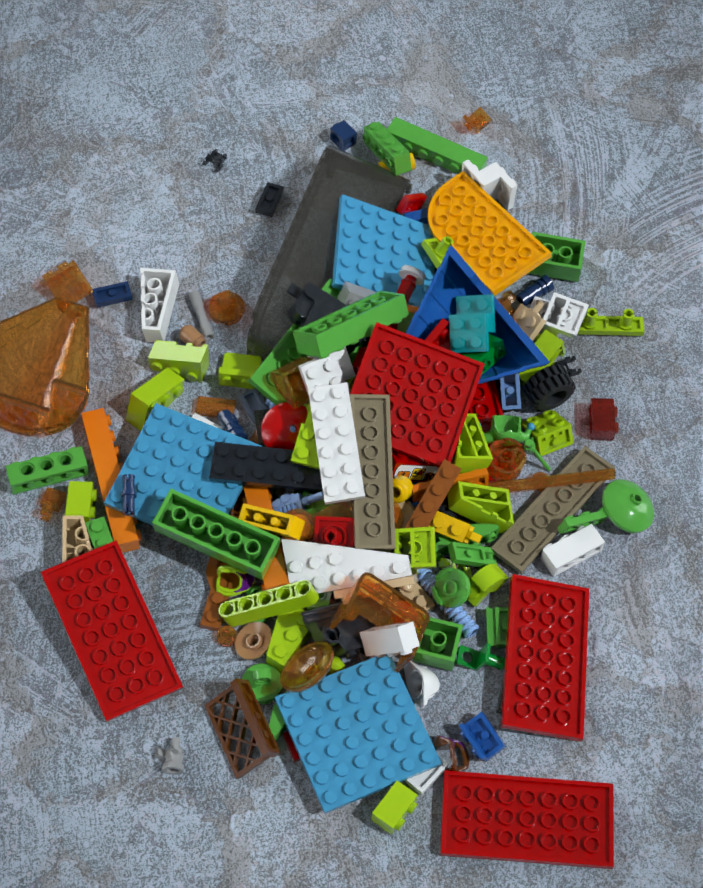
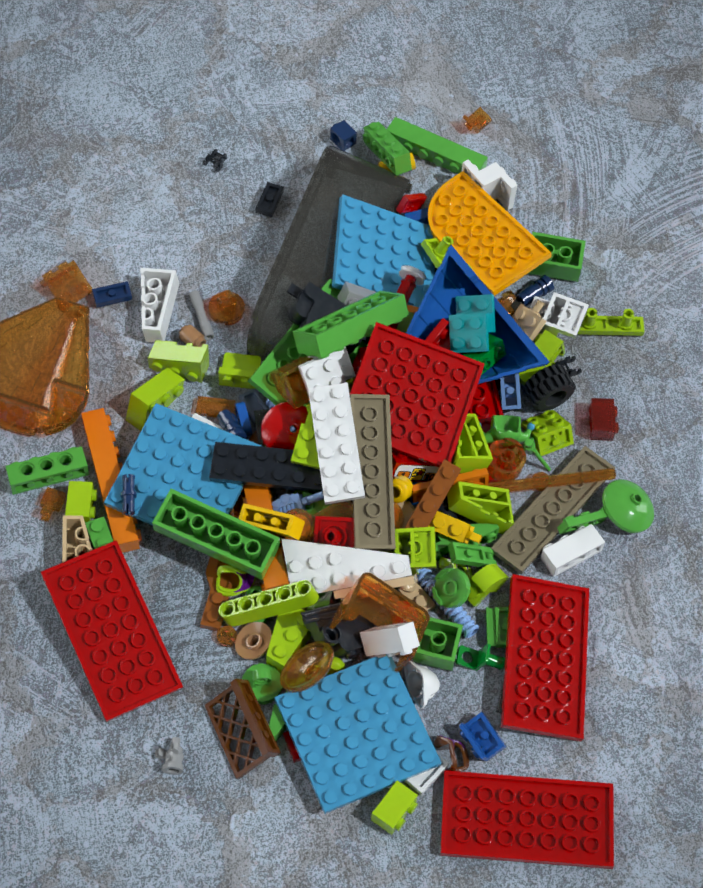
none -> blue beam [235,402,252,436]

